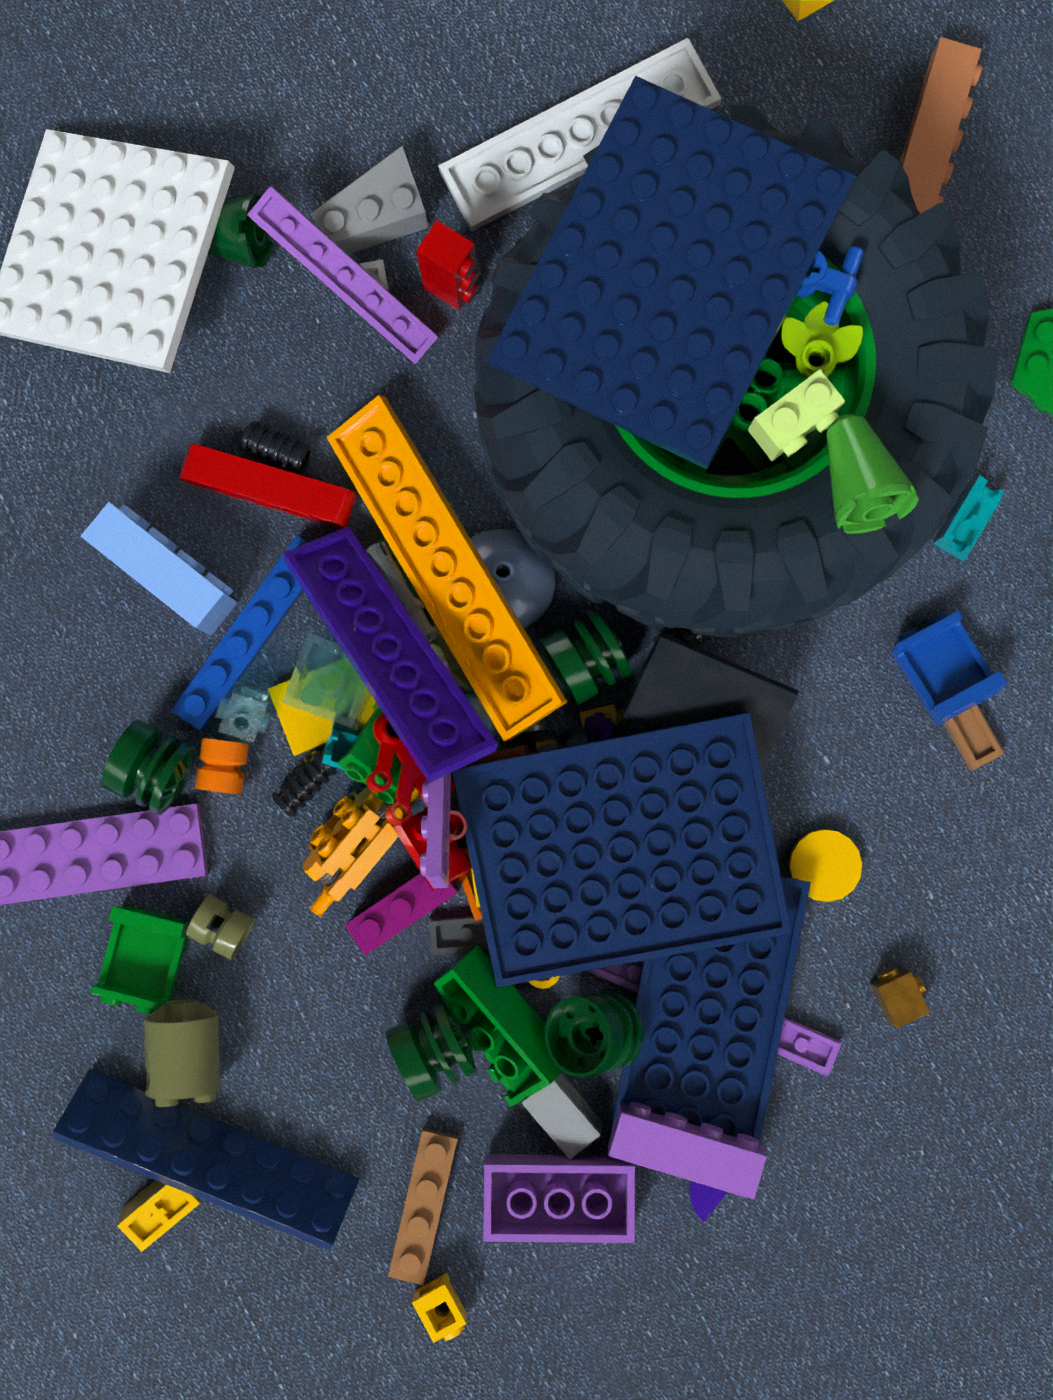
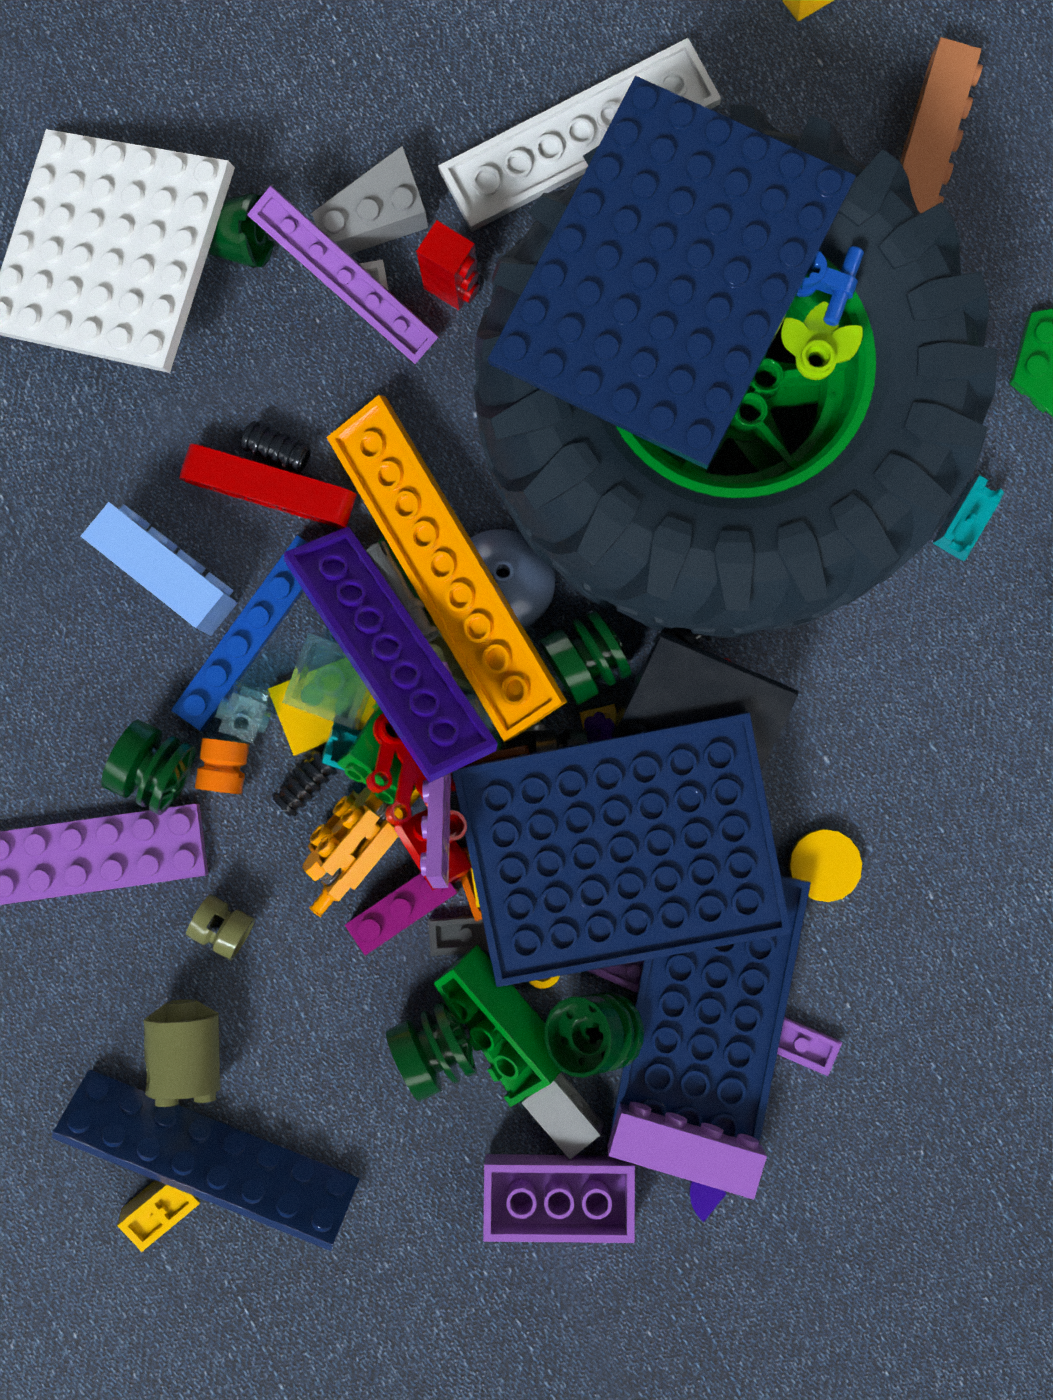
green panel [90,904,191,1014] -> none
medium nougat plate [388,1128,458,1285] -> none
yellow brick [412,1272,468,1343] -> none
yellowish green brick [748,369,845,461] -> none
bright green cone [826,414,919,534] -> none
pearl gold brick [869,966,930,1028] -> none
blue panel [892,610,1008,726] -> none
medium nougat tile [944,705,1004,771] -> none

